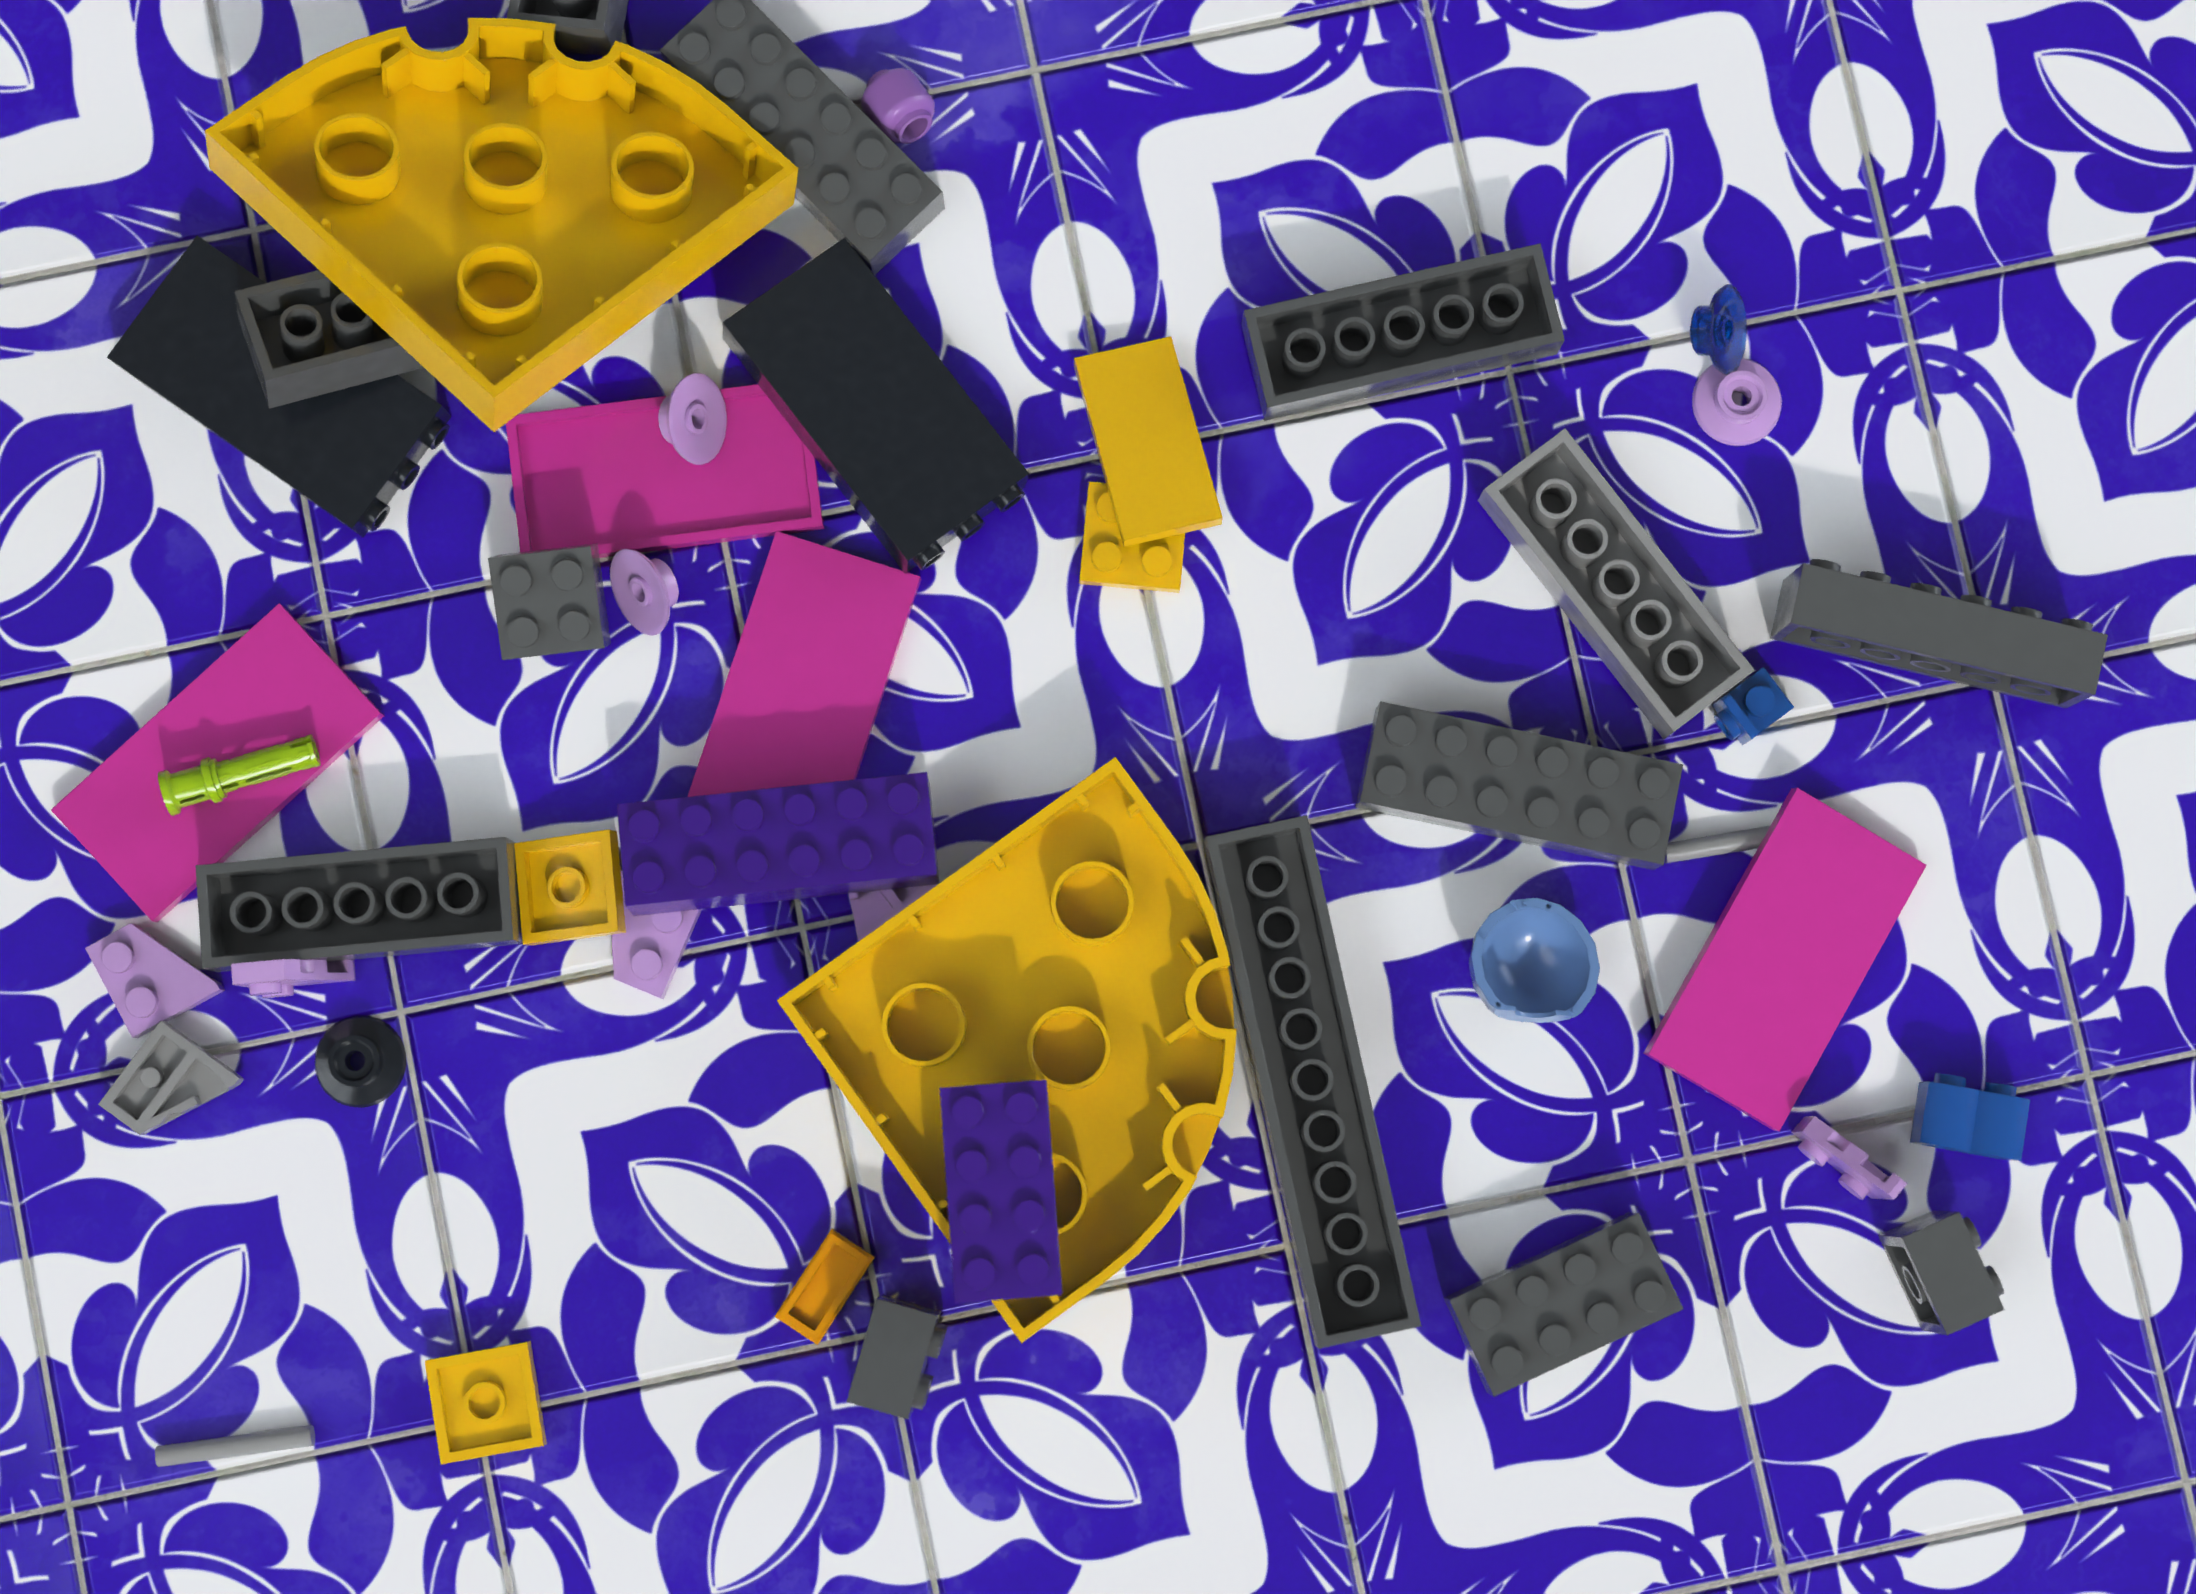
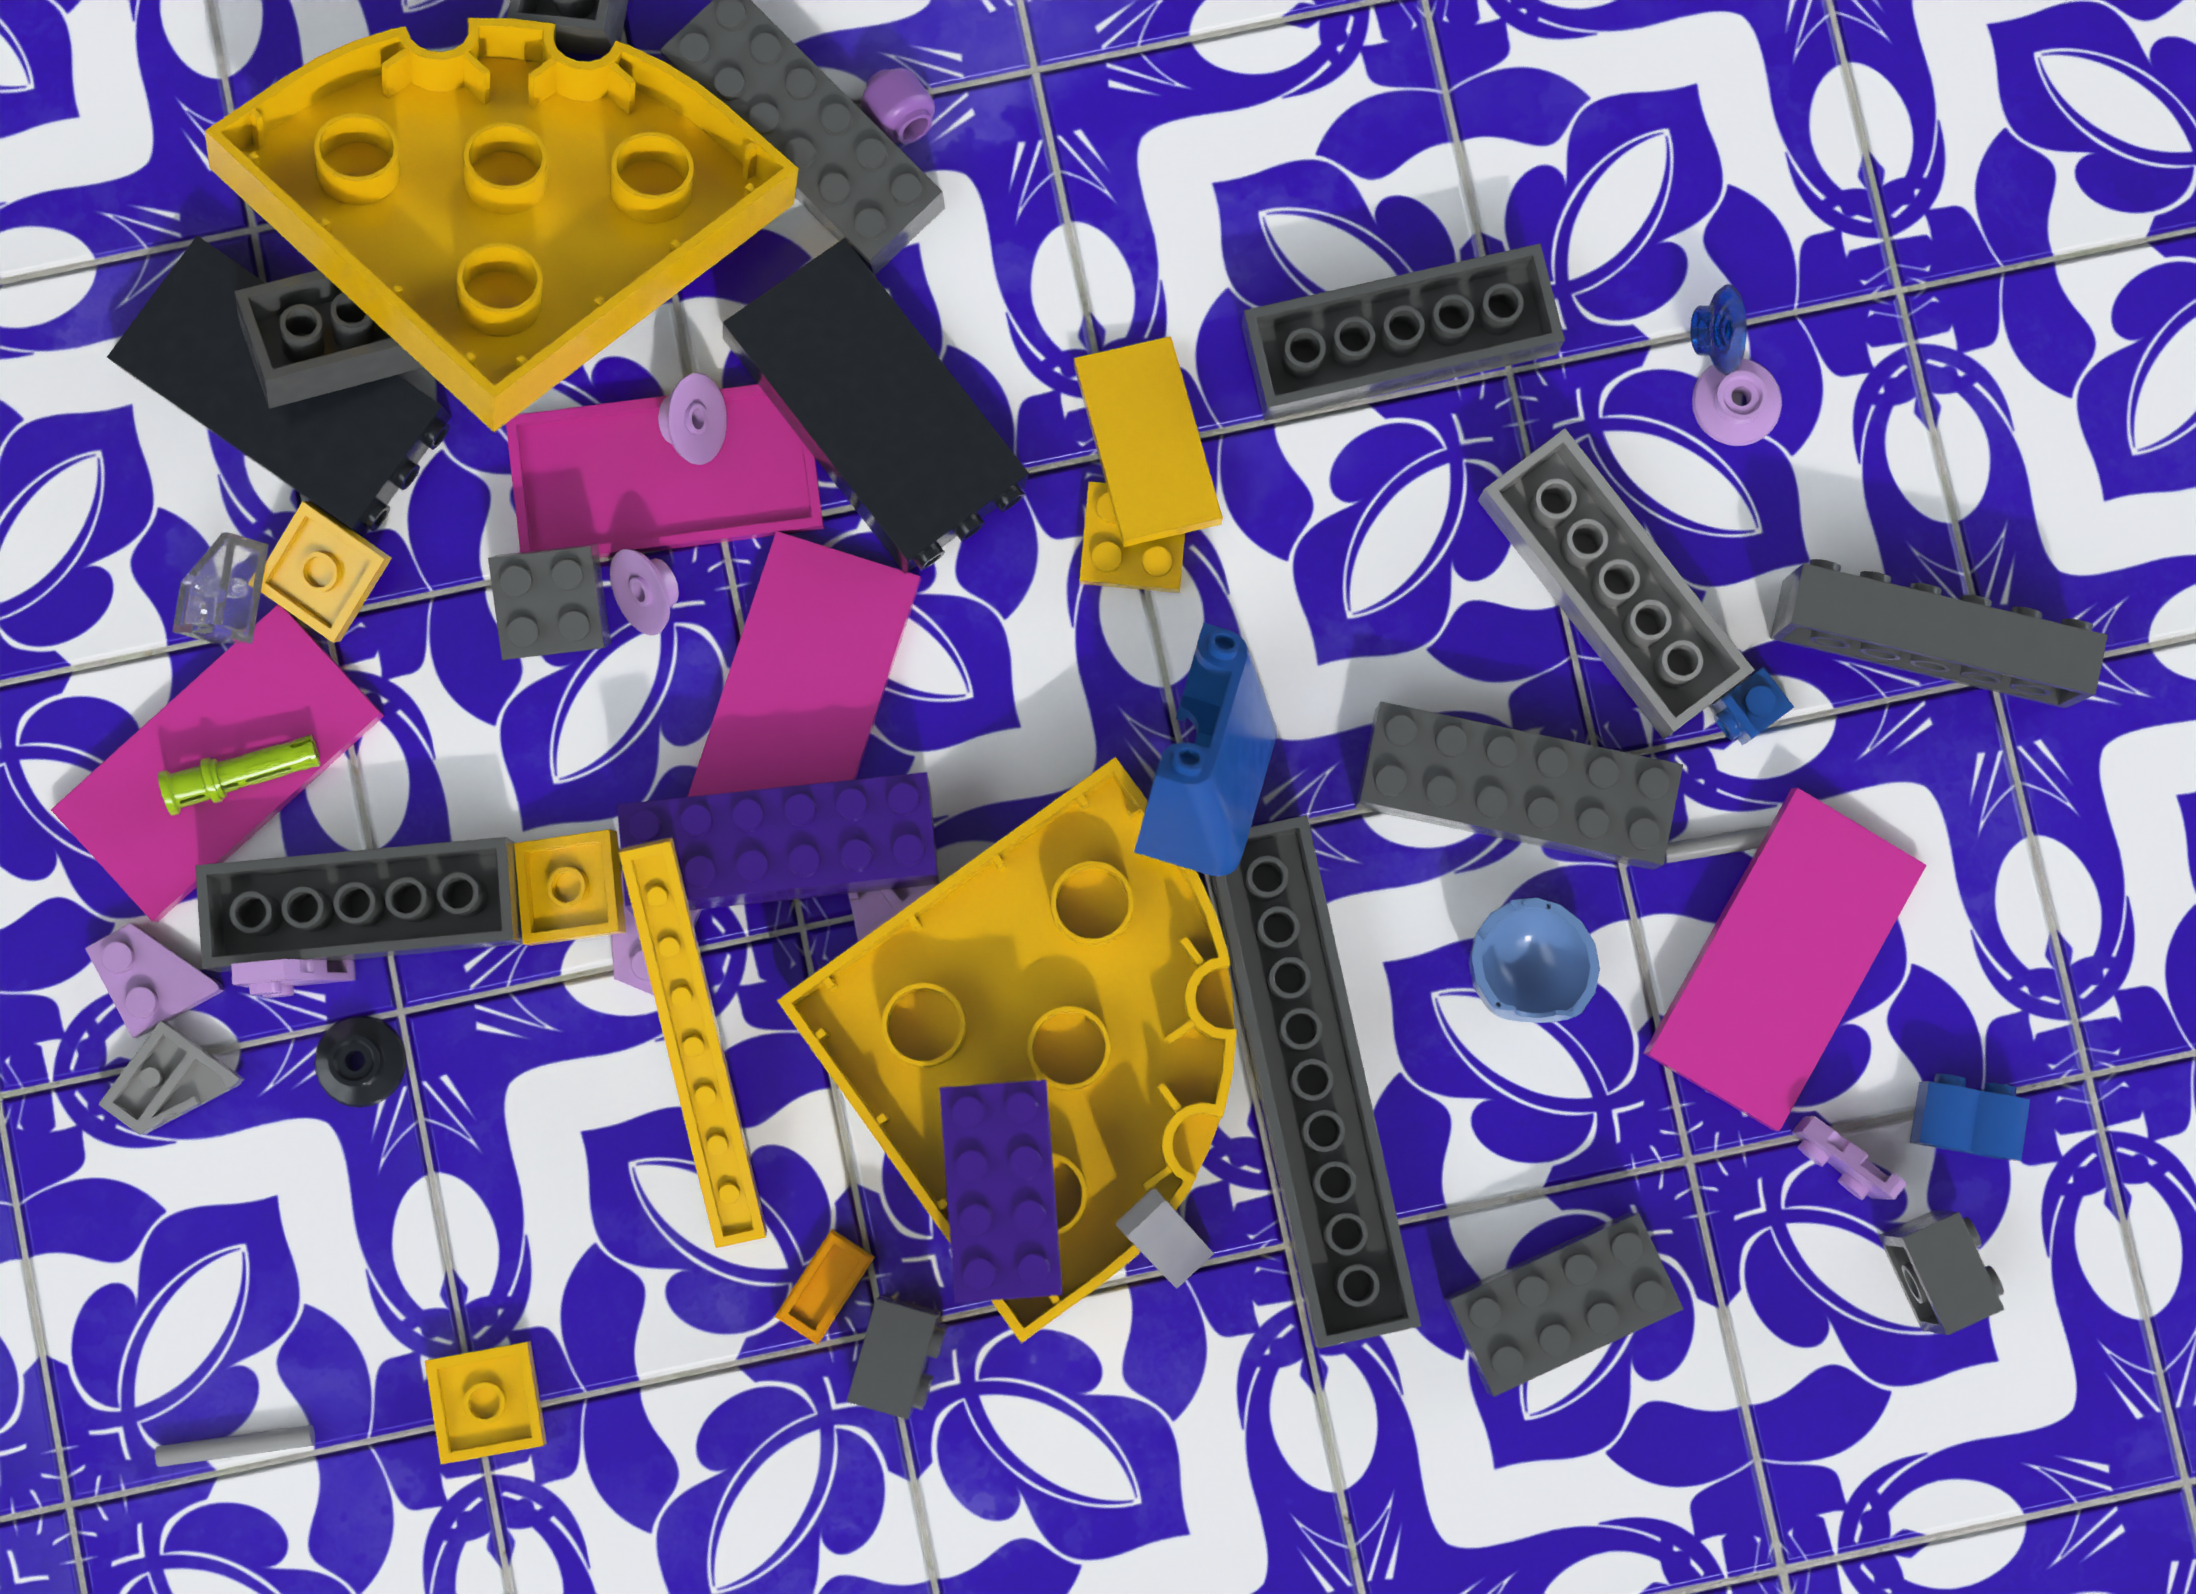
none -> clear slope [172,532,269,644]
none -> yellow plate [252,501,392,643]
none -> yellow plate [619,837,767,1248]
none -> light grey tile [1115,1188,1214,1289]
none -> blue windscreen [1134,622,1277,876]

